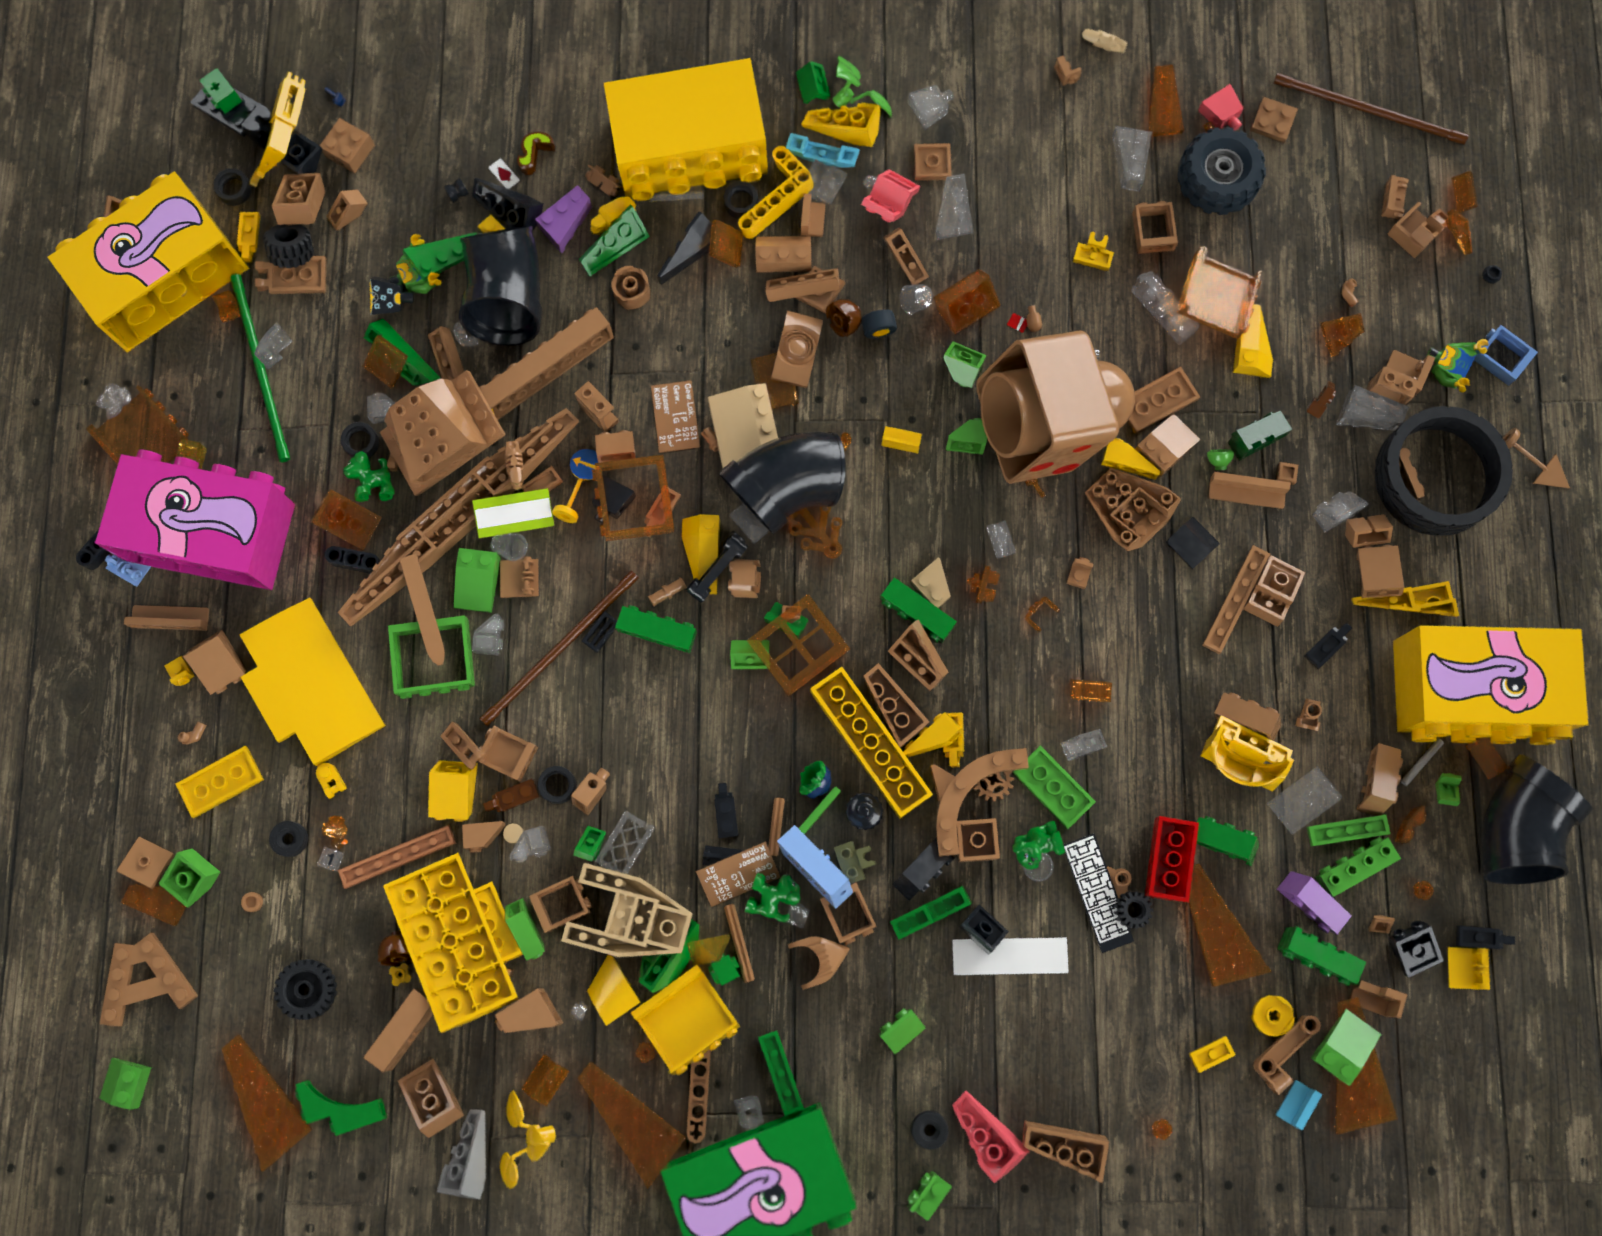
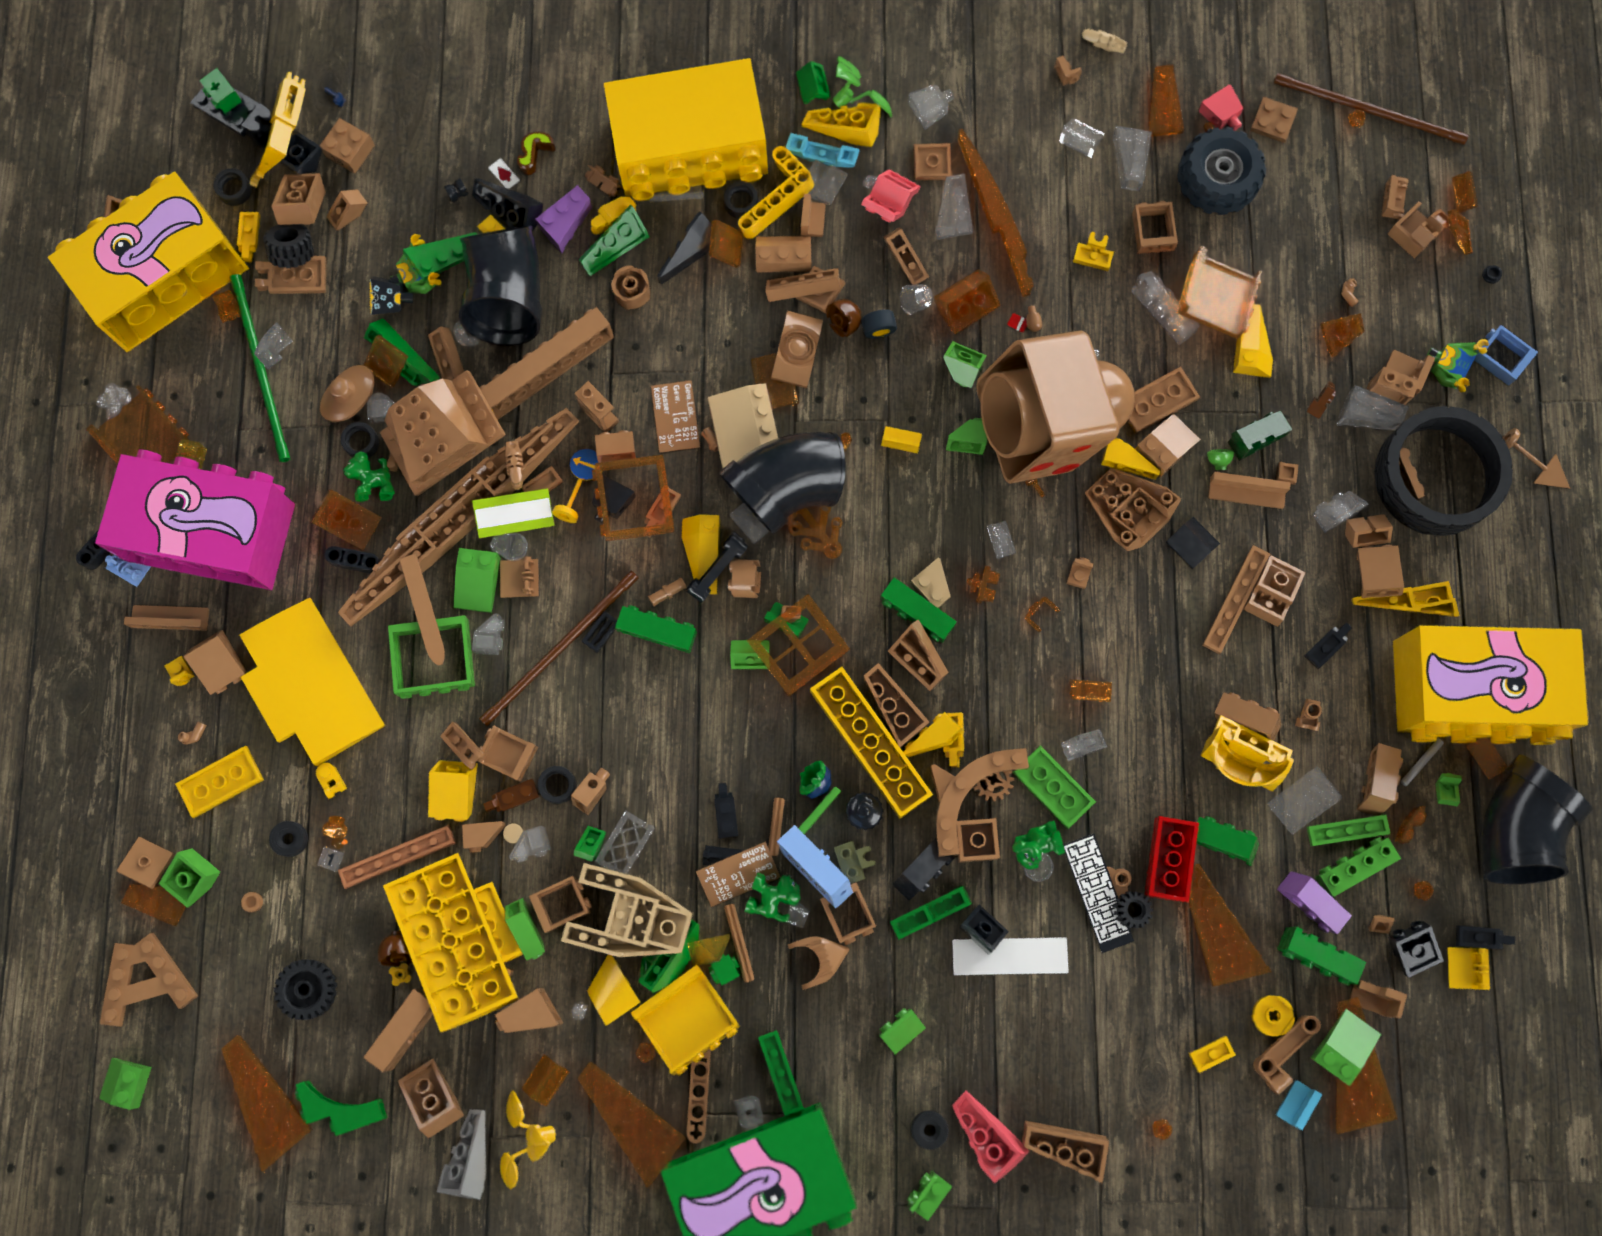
none -> medium nougat hat [320,365,374,422]
none -> clear orange slope [957,129,1034,297]
none -> clear slope [1059,118,1104,158]
none -> clear orange plate [1348,110,1366,127]

